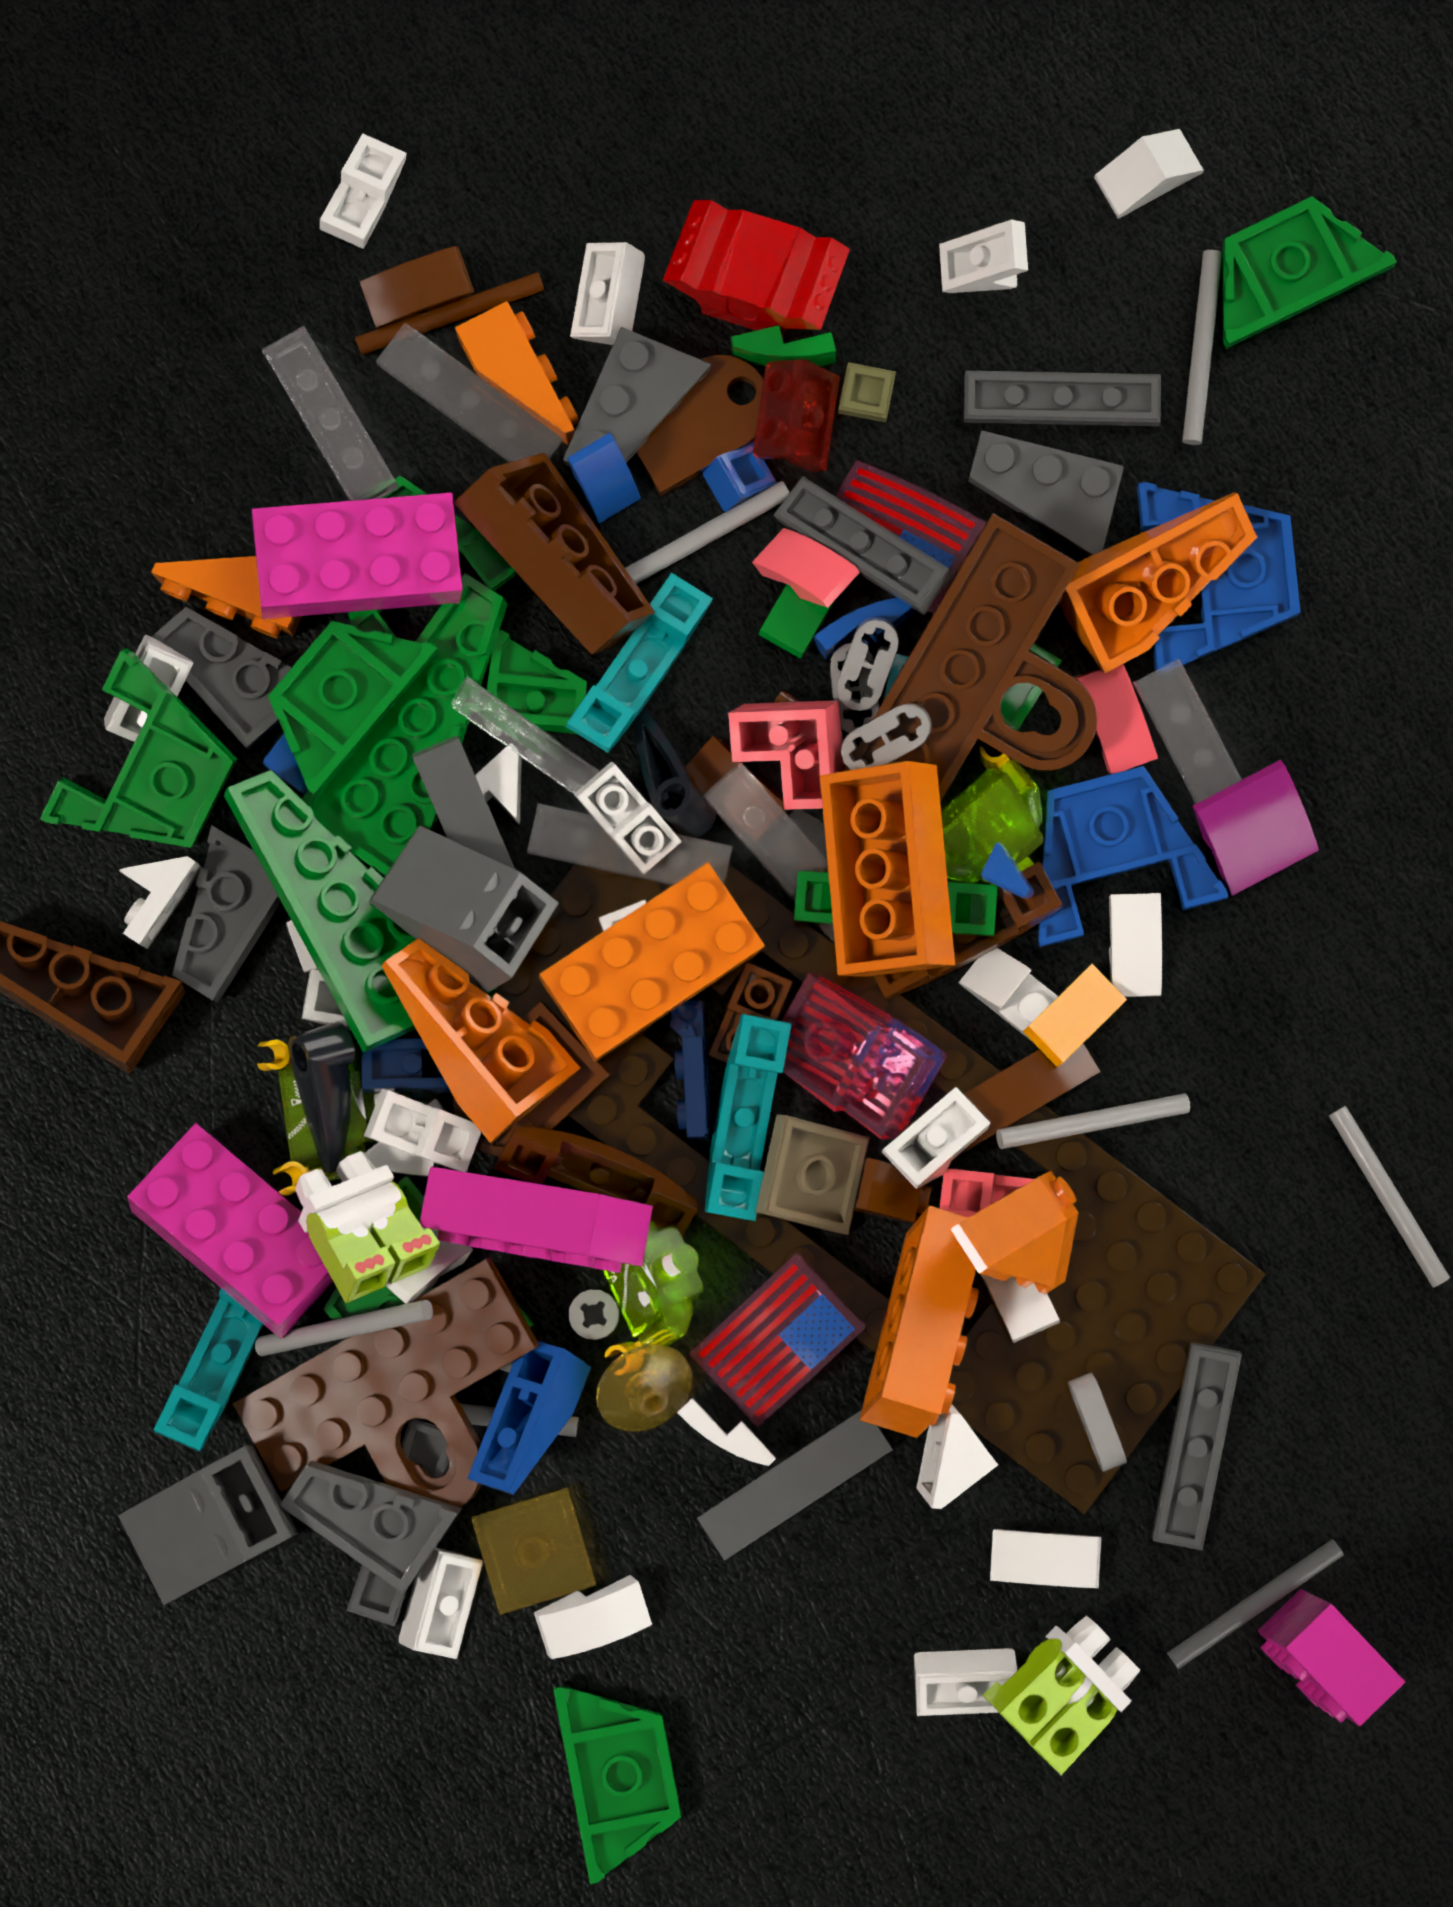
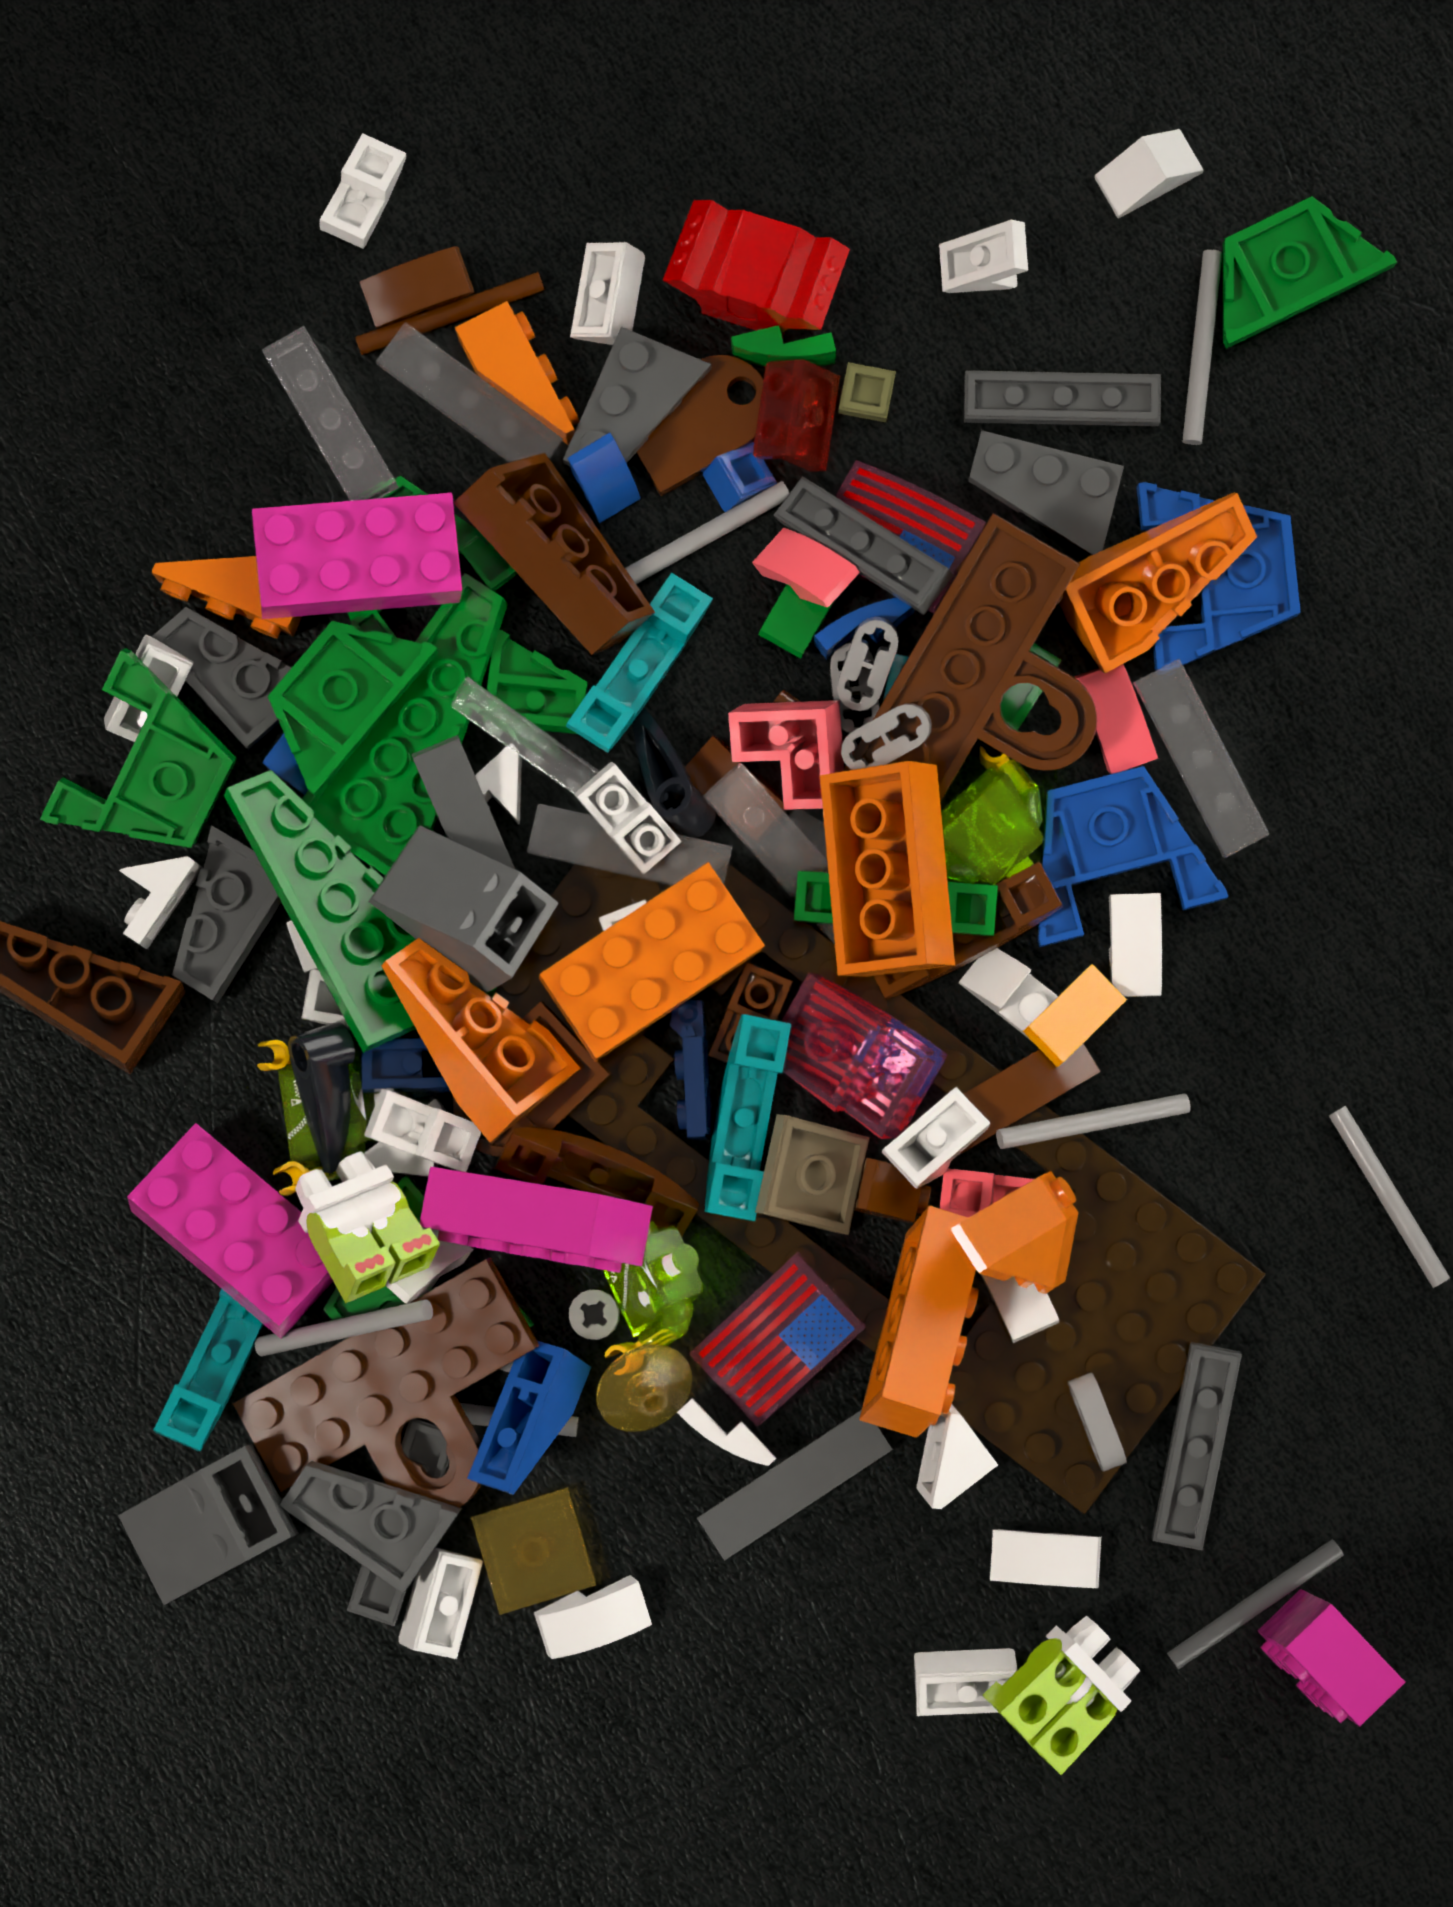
green wing [553,1686,681,1884] -> none
blue slope [981,842,1034,899] -> none
magenta slope [1193,760,1319,896] -> none

